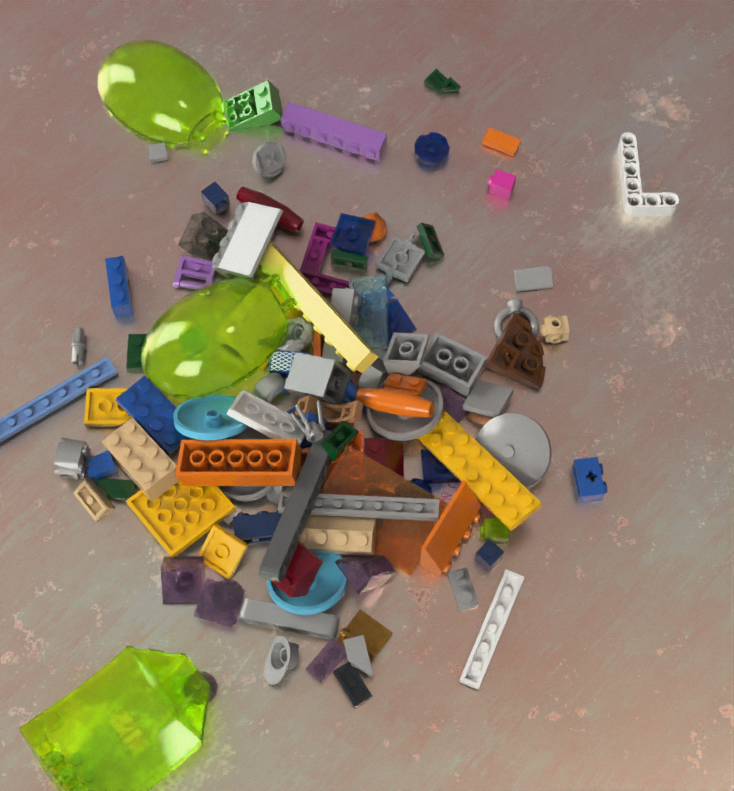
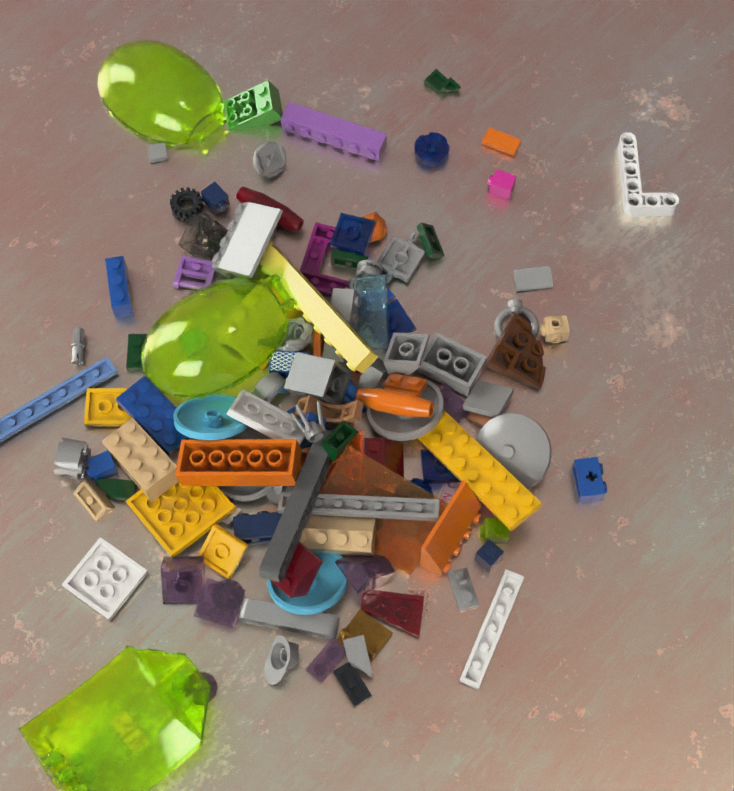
none -> white plate [62,537,148,621]
none -> black tyre [170,187,204,223]
none -> light grey wheel [356,260,383,285]
none -> dark red wing [361,589,424,638]

